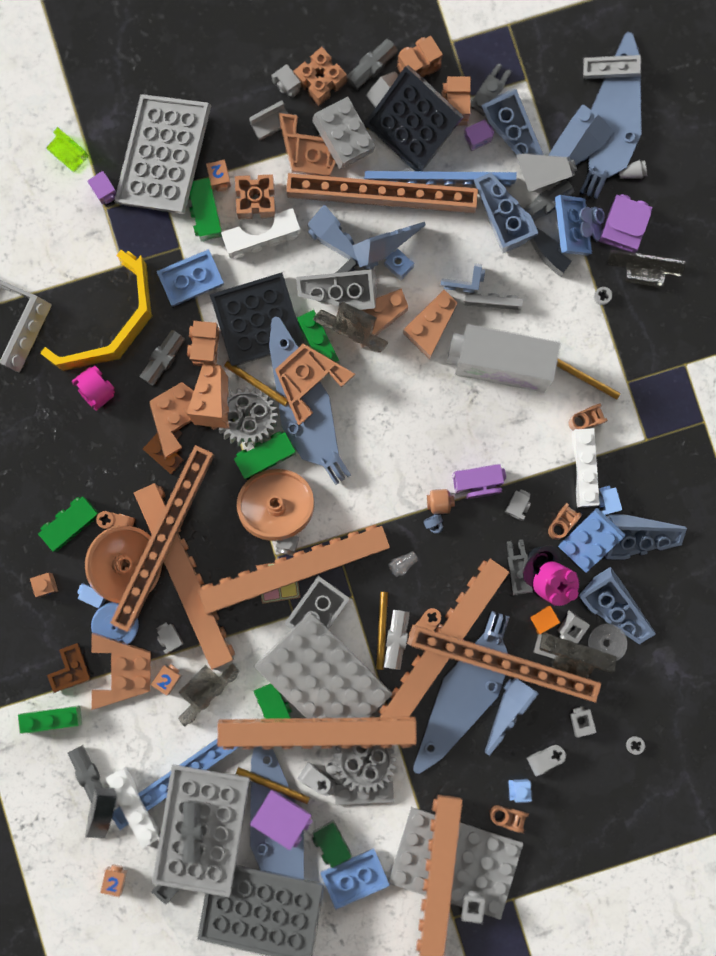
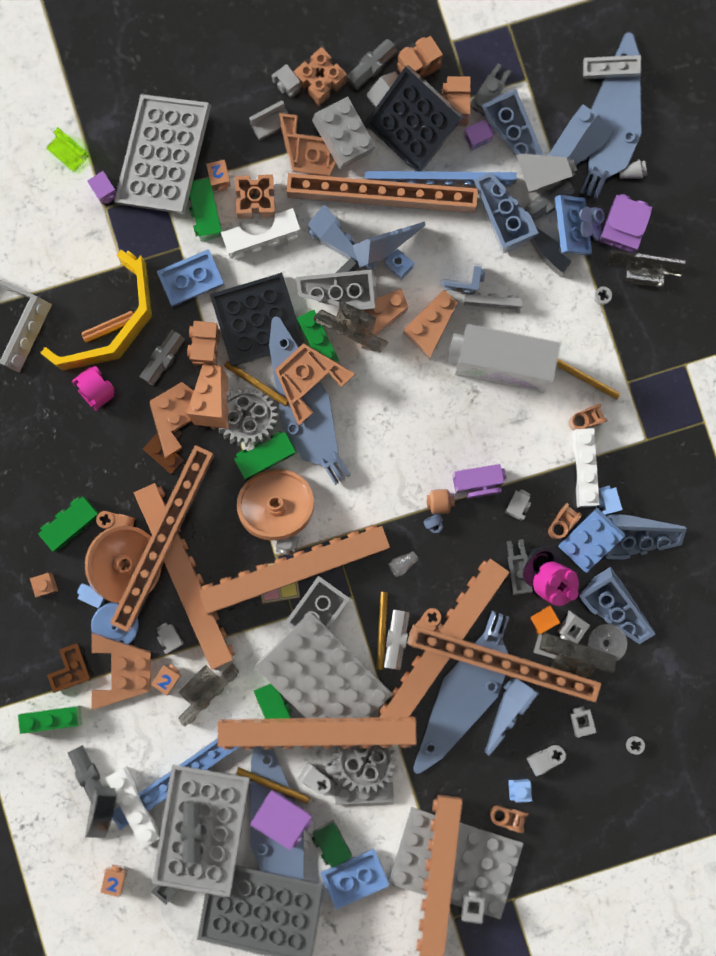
none -> nougat axle [82,311,134,342]

